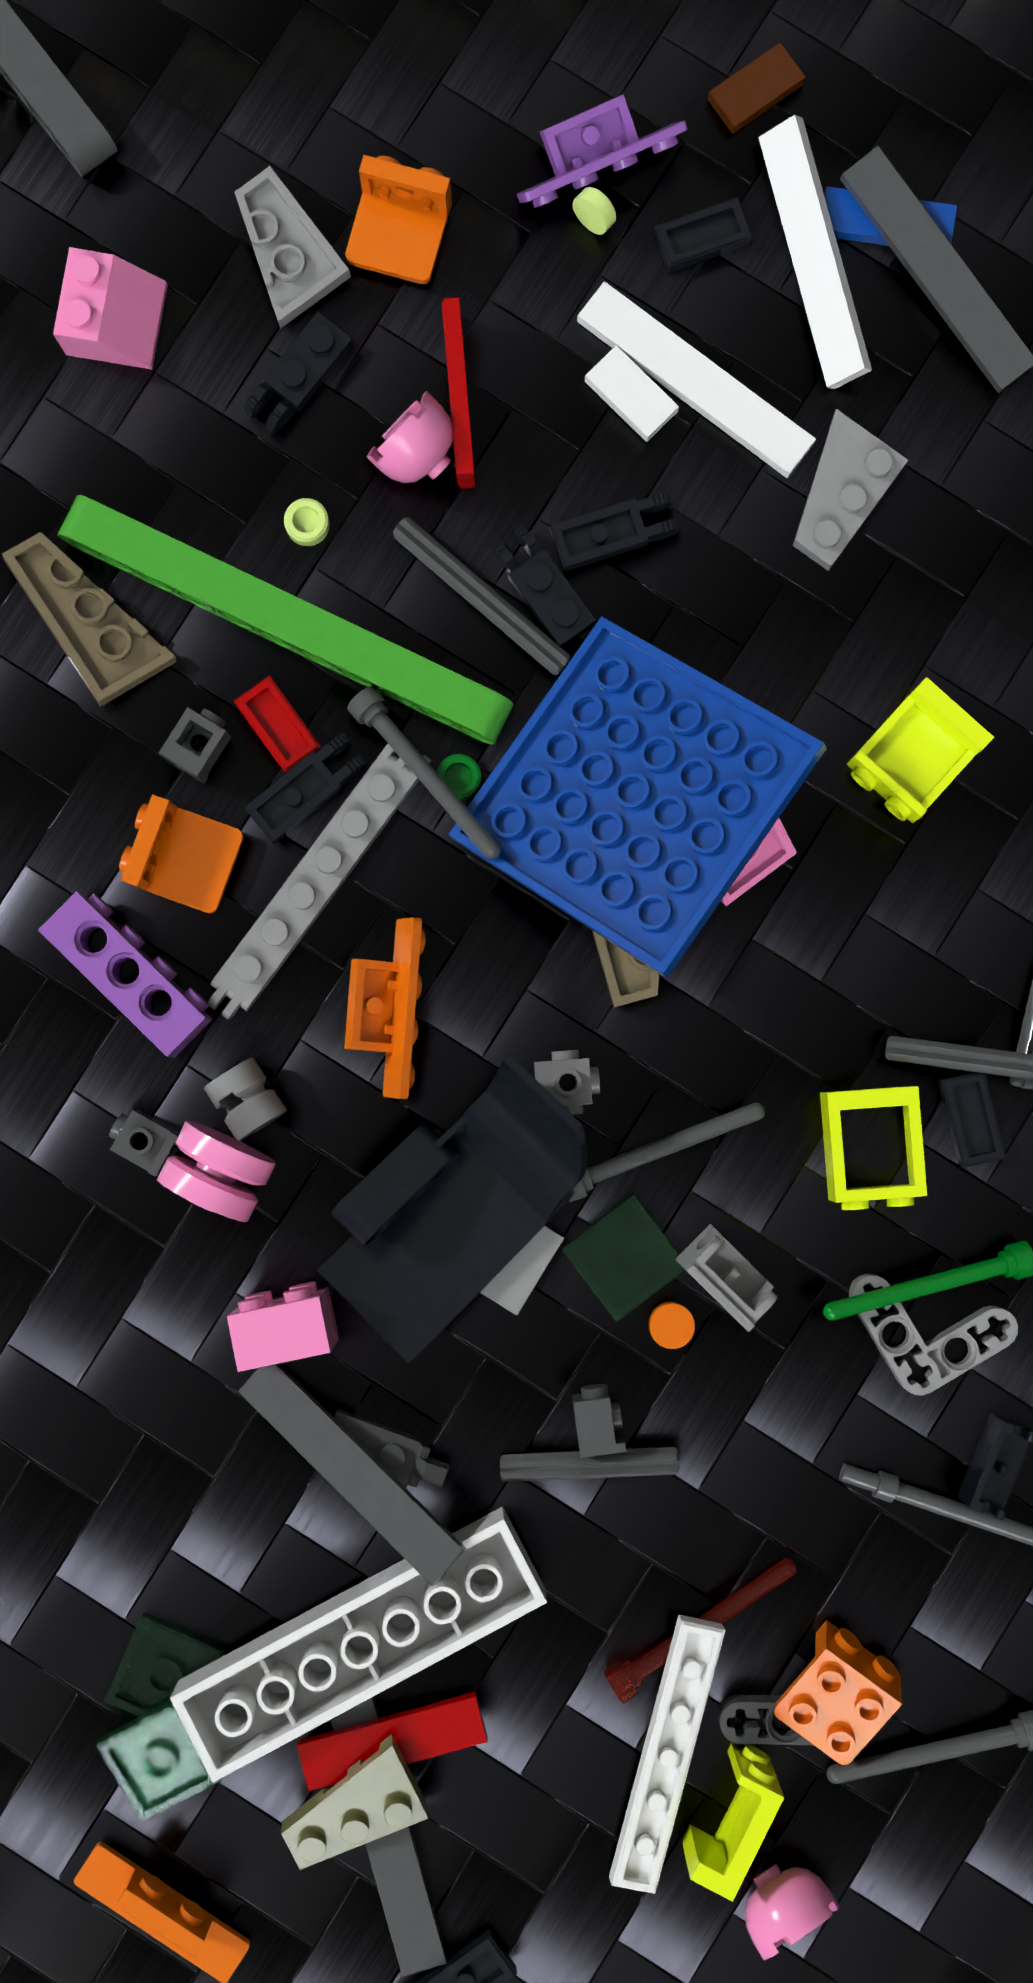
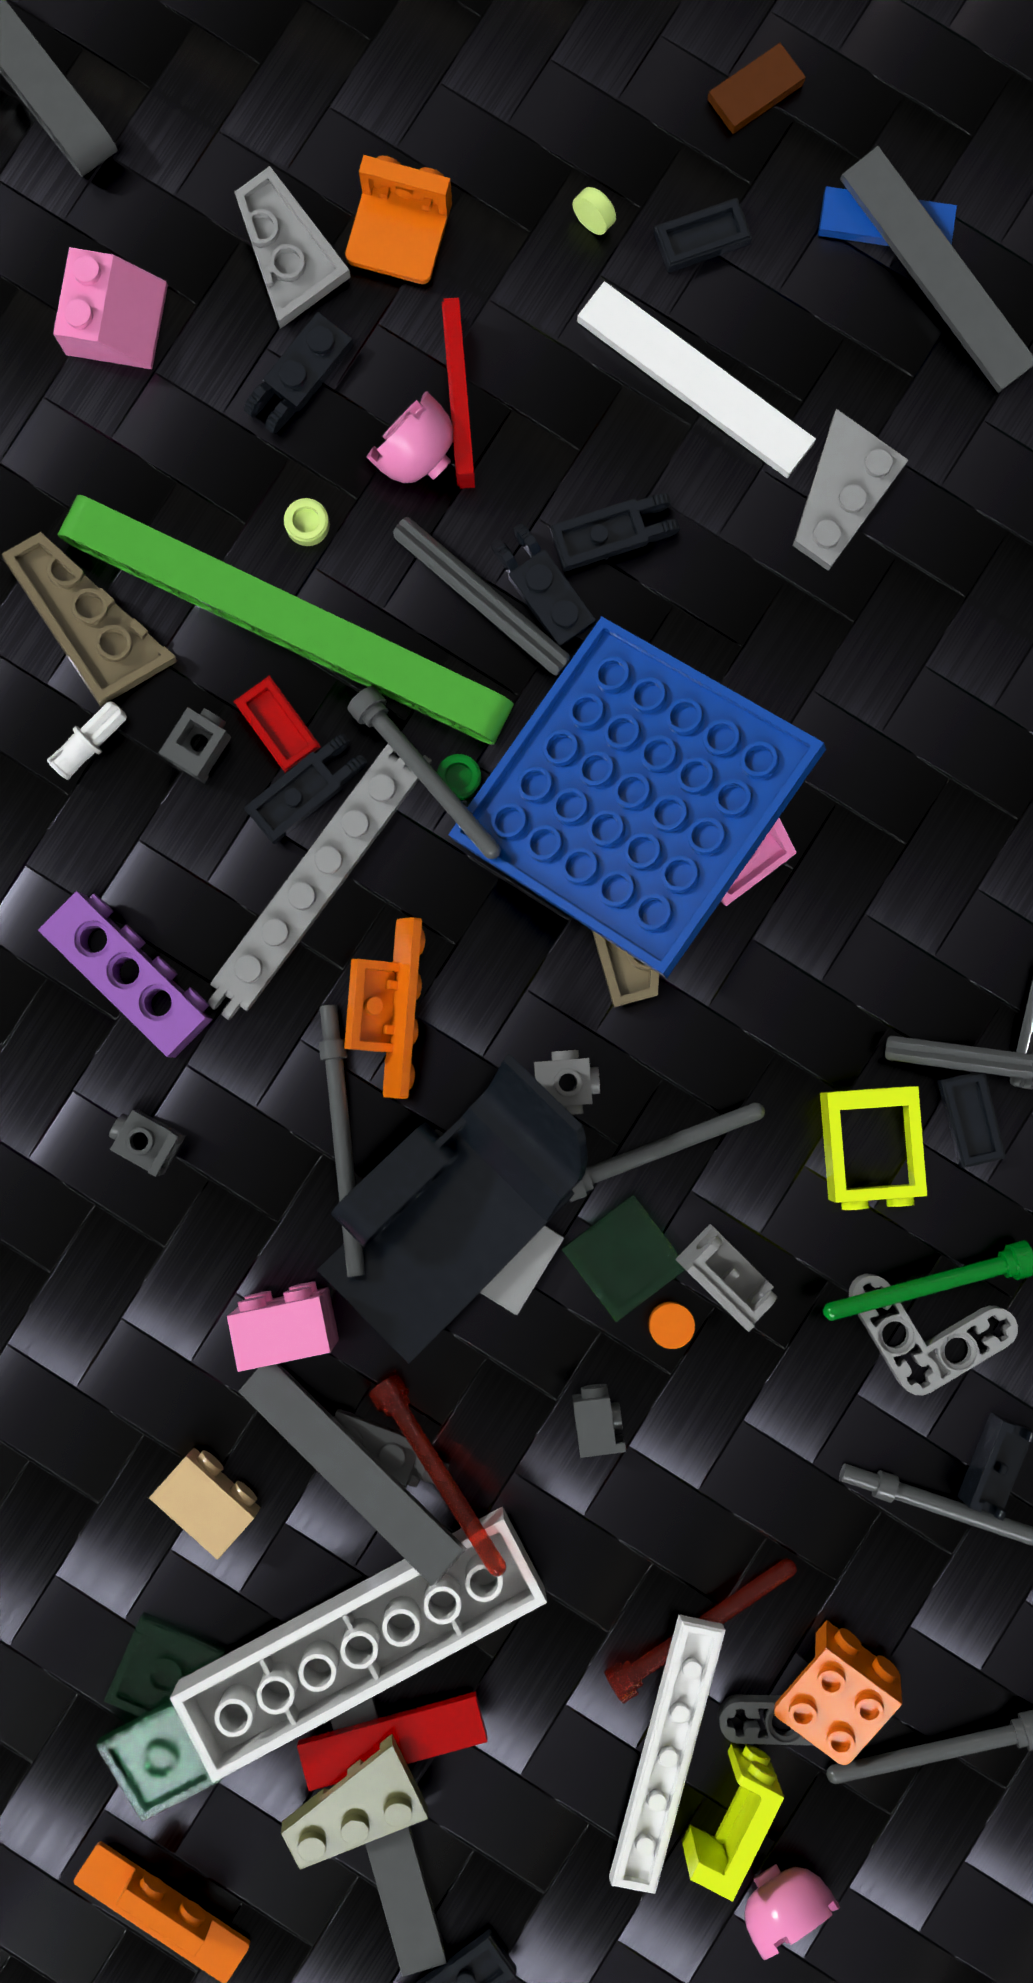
orange bracket [119,794,244,914] -> none
bright pink wheel [157,1120,276,1222] -> none
light grey wheel [204,1057,287,1142] -> none
dark grey axle [500,1447,680,1482] -> none
medium lavender bracket [517,94,688,208] -> none
white tile [585,345,679,442] -> none
white tile [758,115,872,389] -> none
neon yellow panel [847,677,994,823] -> none
none -> white axle [47,701,127,780]
none -> tan brick [149,1448,261,1560]
none -> dark grey bar [319,1005,365,1277]
none -> clear red piece [369,1375,506,1577]

